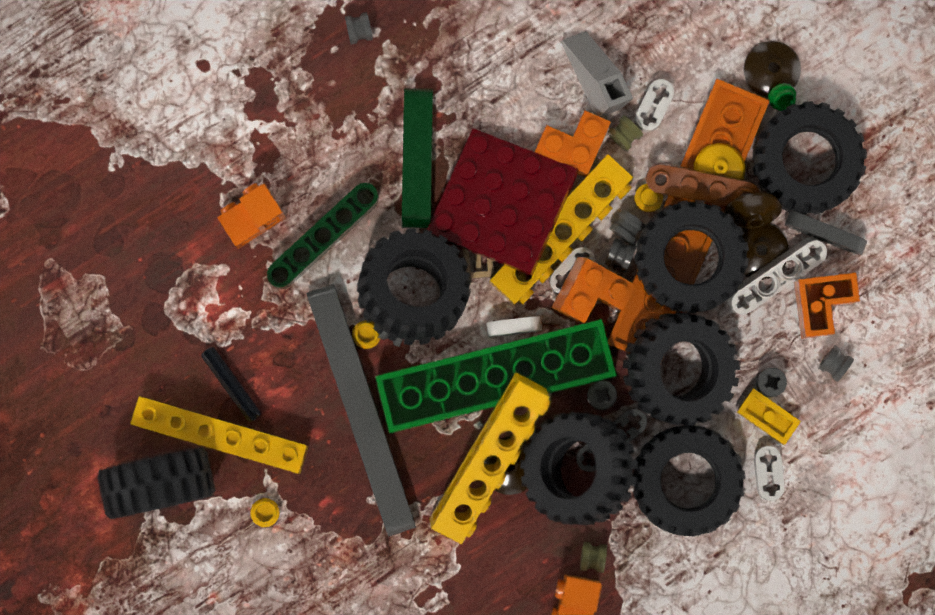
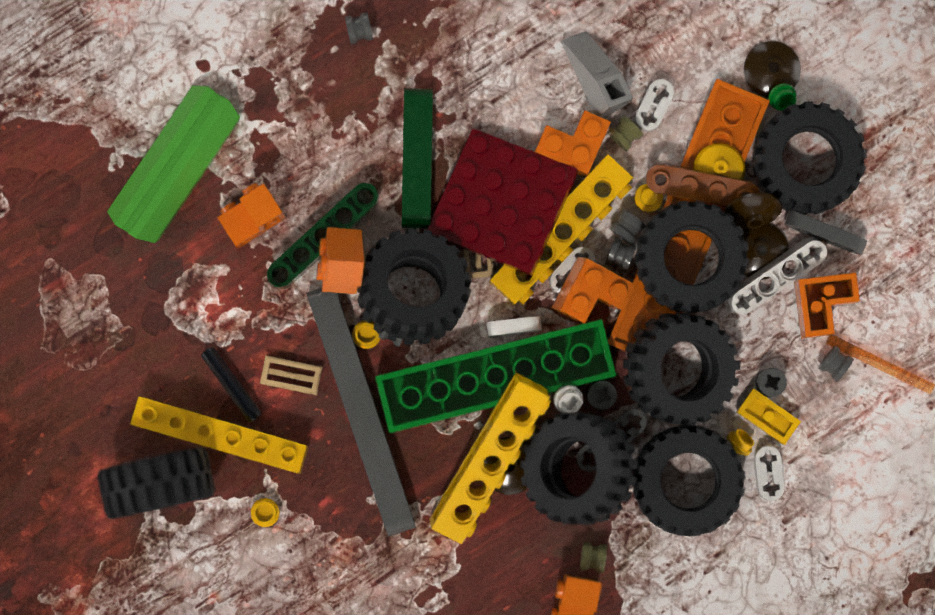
none -> bright green piece [107,85,240,243]
none -> tan tile [260,356,323,395]
none -> orange brick [316,227,364,294]
none -> white plate [554,385,583,414]
none -> yellow plate [727,429,754,456]
none -> clear orange bar [826,335,935,394]

